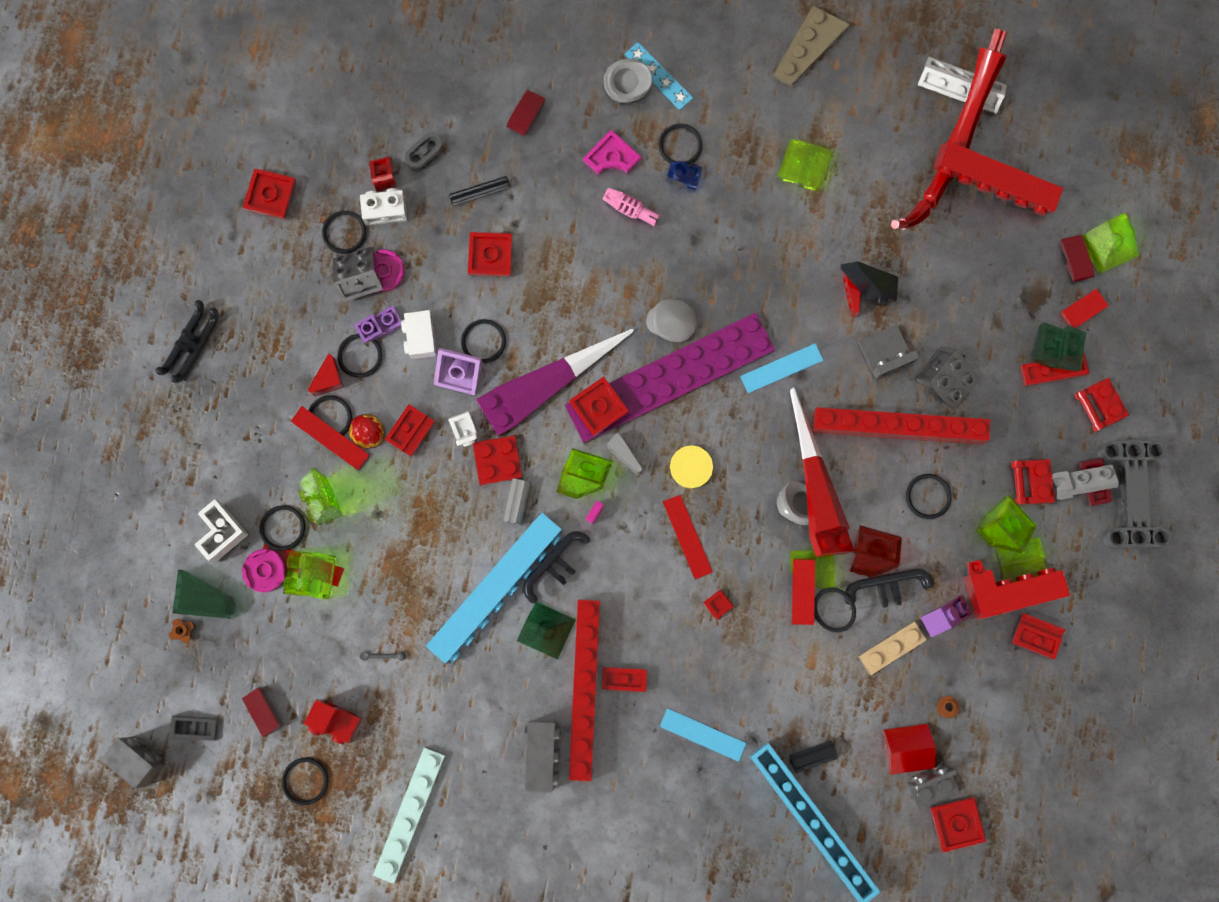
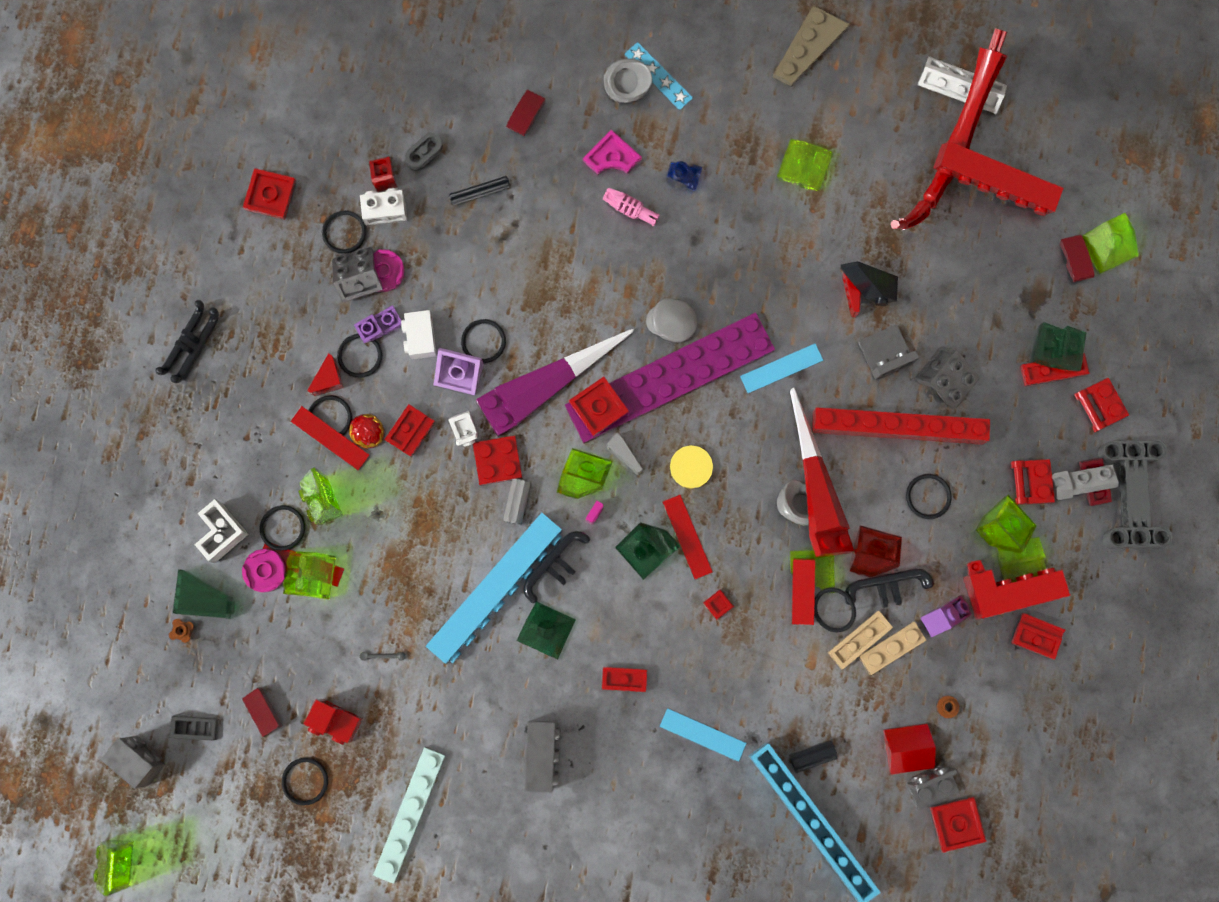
red plate [468,232,513,277] -> none
red brick [569,600,600,781] -> none
black tyre [658,123,703,166] -> none
red tile [1060,289,1109,330] -> none
none -> clear neon green slope [94,840,134,896]
none -> clear green slope [615,522,681,580]
none -> tan plate [827,610,893,670]

